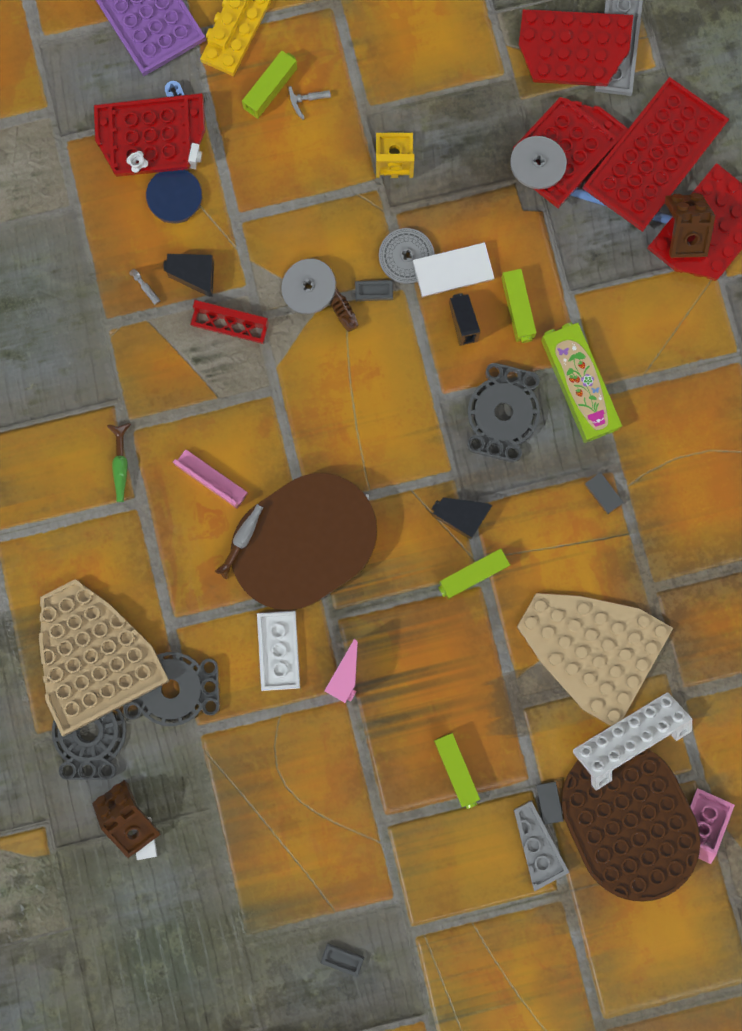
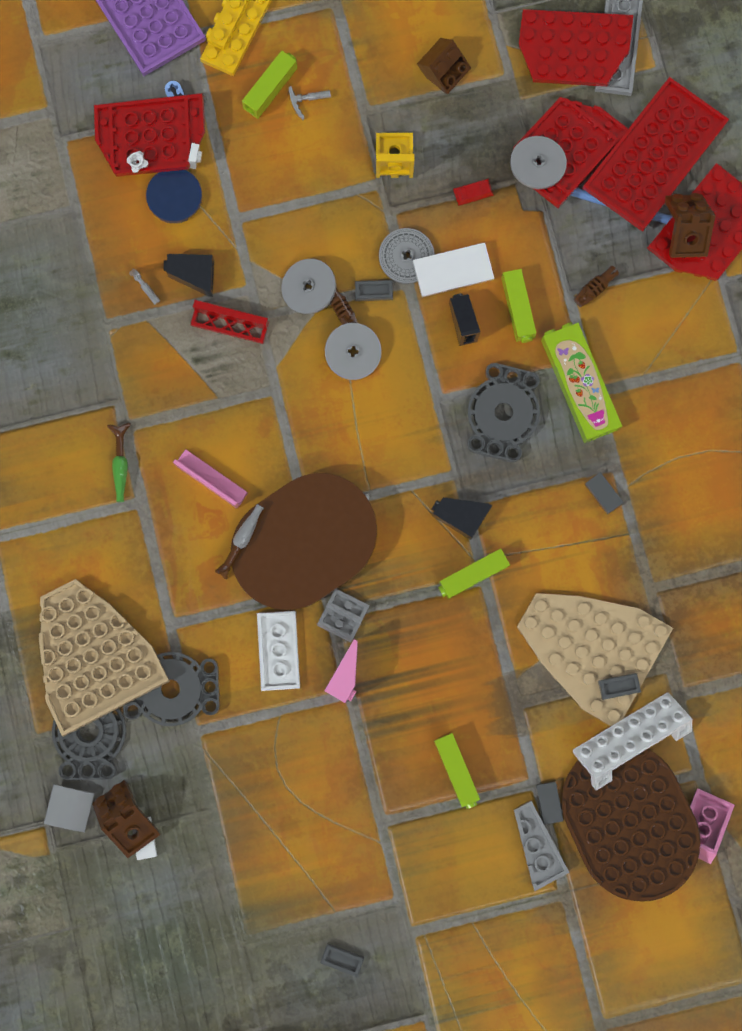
none -> light grey slope [44,784,94,833]
none -> light grey slope [317,589,370,643]
none -> light grey piece [325,323,381,380]
none -> reddish brown slope [417,38,471,94]
none -> red tile [453,178,494,206]
none -> reddish brown hinge [573,266,619,307]
none -> dark grey tile [598,673,641,700]

